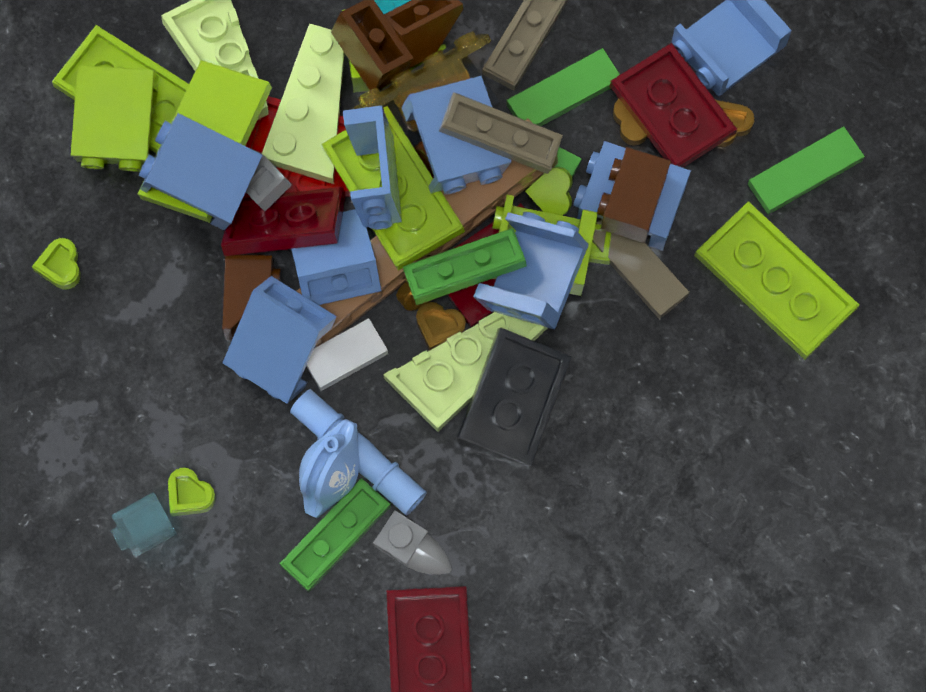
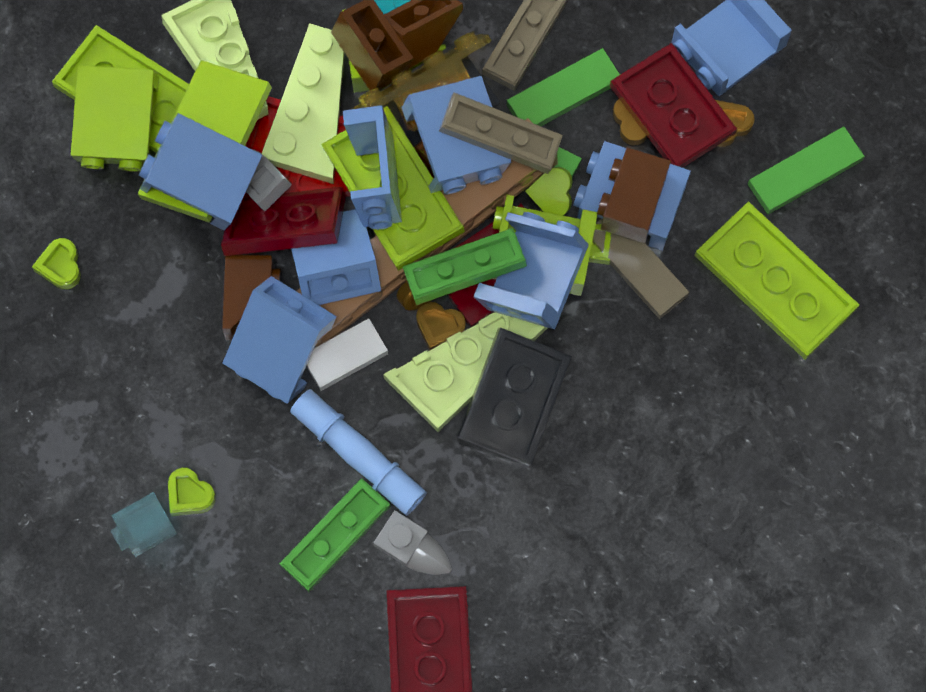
light blue hat [299,419,359,518] -> none

